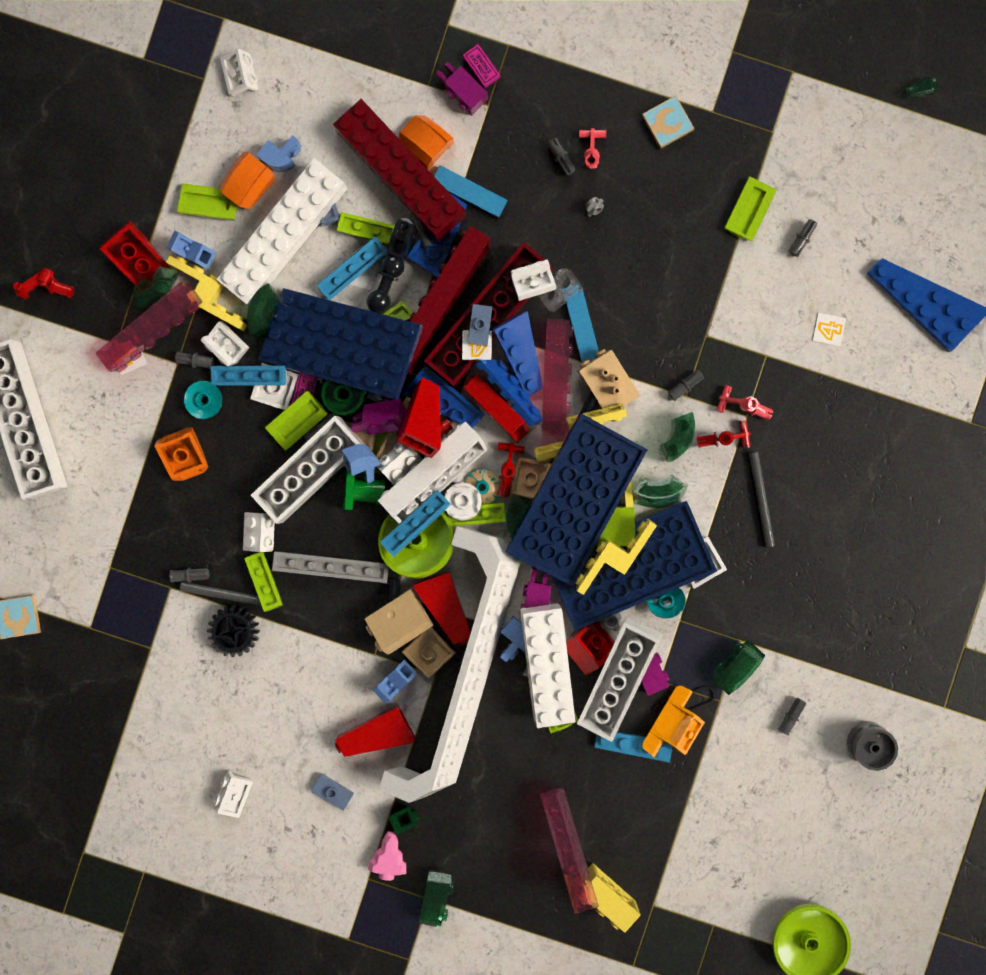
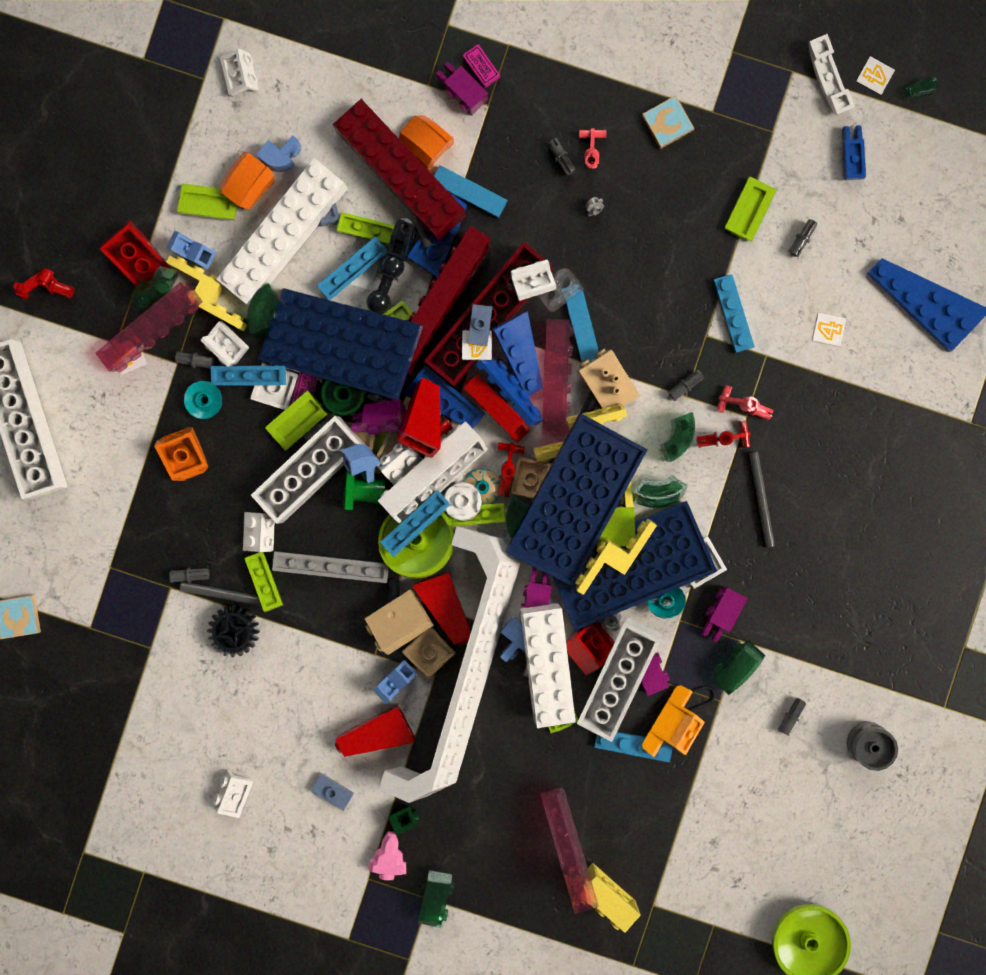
none -> magenta hinge [702,586,748,642]
none -> dark azure plate [713,274,755,353]
none -> white slope [808,34,855,115]
none -> blue hinge [842,125,866,180]
none -> white sticker [857,56,895,95]

